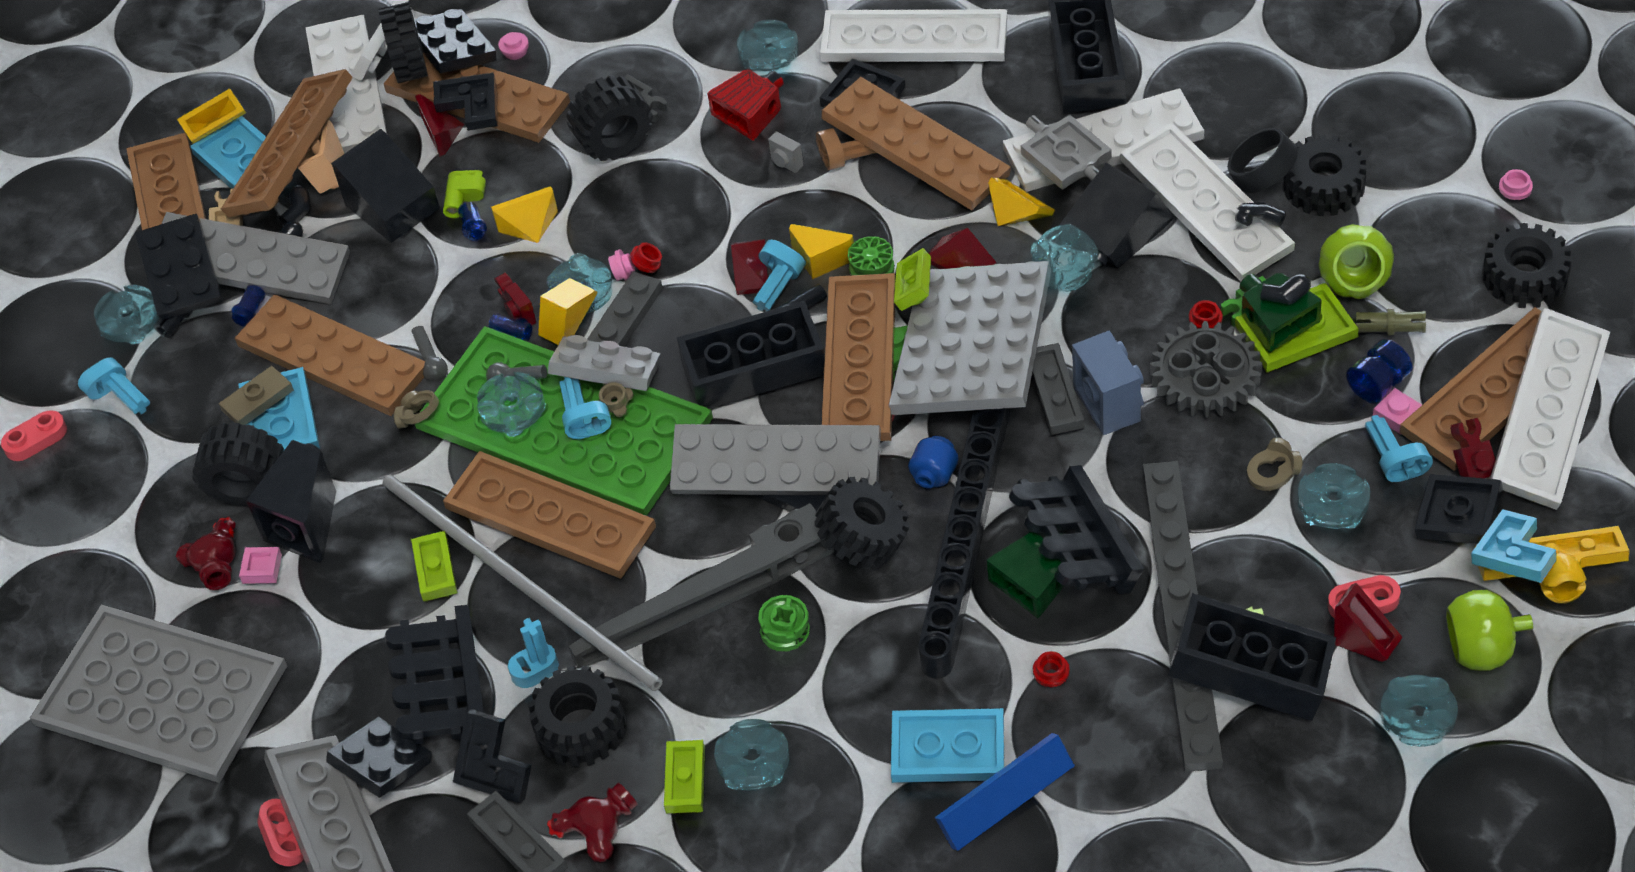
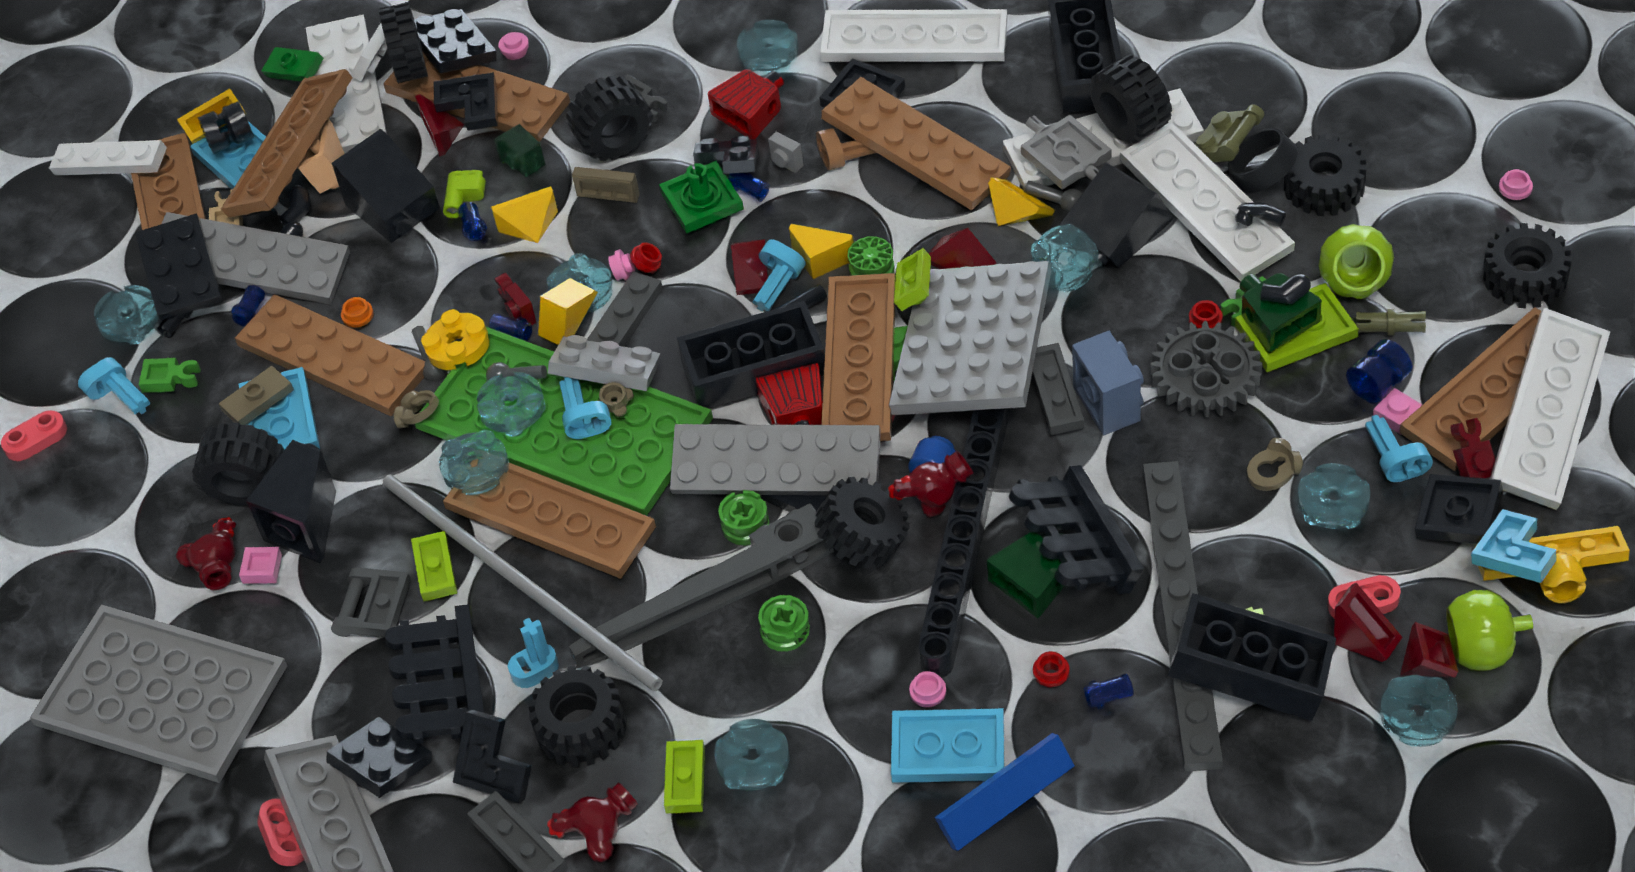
none -> white plate [49,140,167,175]
none -> bright green plate [139,358,201,393]
none -> black wheel [198,101,254,154]
none -> green plate [261,47,324,82]
none -> dark grey plate [331,567,411,637]
none -> orange plate [341,297,374,328]
none -> yellow plate [421,309,490,370]
none -> clear light blue plate [439,430,509,495]
none -> clear green brick [494,124,546,177]
none -> dark tan plate [572,167,640,203]
none -> green plate [659,161,744,234]
none -> black plate [693,136,759,174]
none -> bright green wheel [718,490,770,546]
none -> clear blue pin [728,172,770,202]
none -> red torso [756,363,823,425]
none -> dark red animal [888,451,973,517]
none -> bright pink plate [909,671,946,707]
none -> dark grey bar [1024,180,1082,213]
none -> clear blue pin [1084,673,1134,709]
none -> black tyre [1090,55,1172,144]
none -> olive plate [1195,104,1265,162]
none -> dark red slope [1400,622,1458,678]

